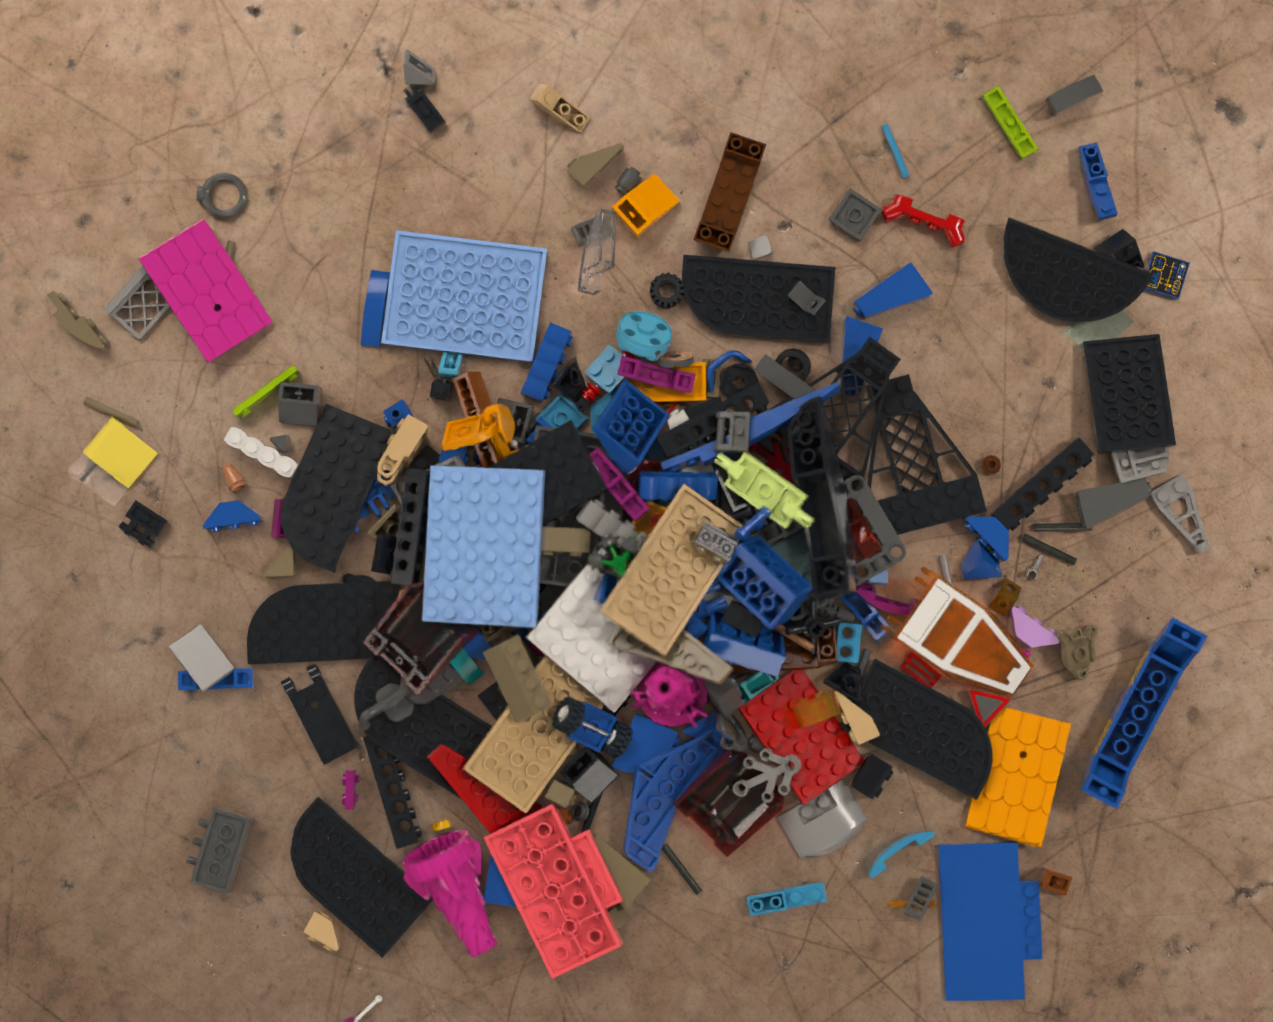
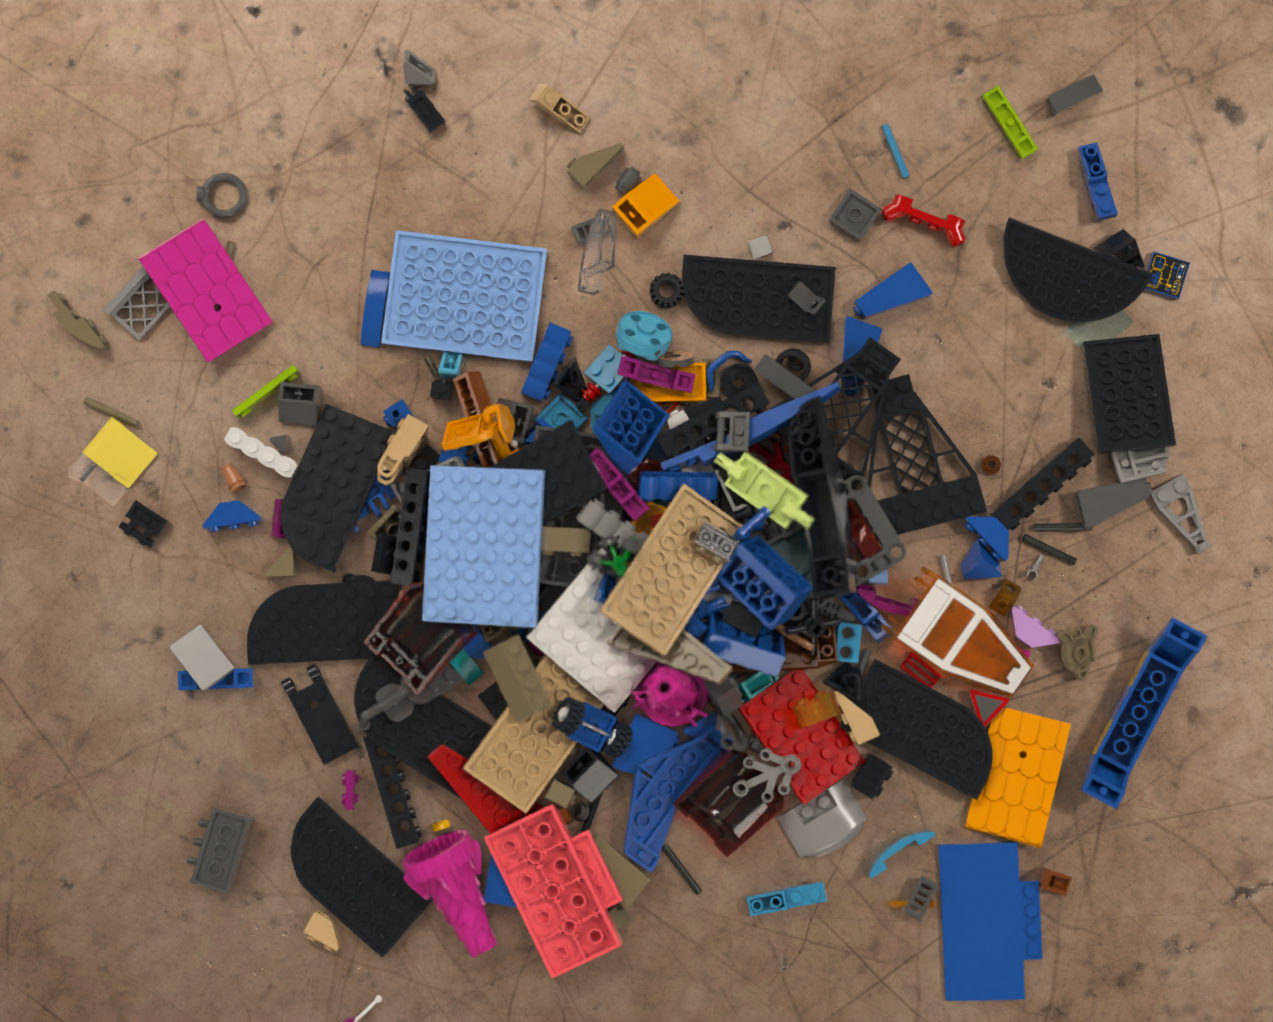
reddish brown slope [693,132,767,252] -> none

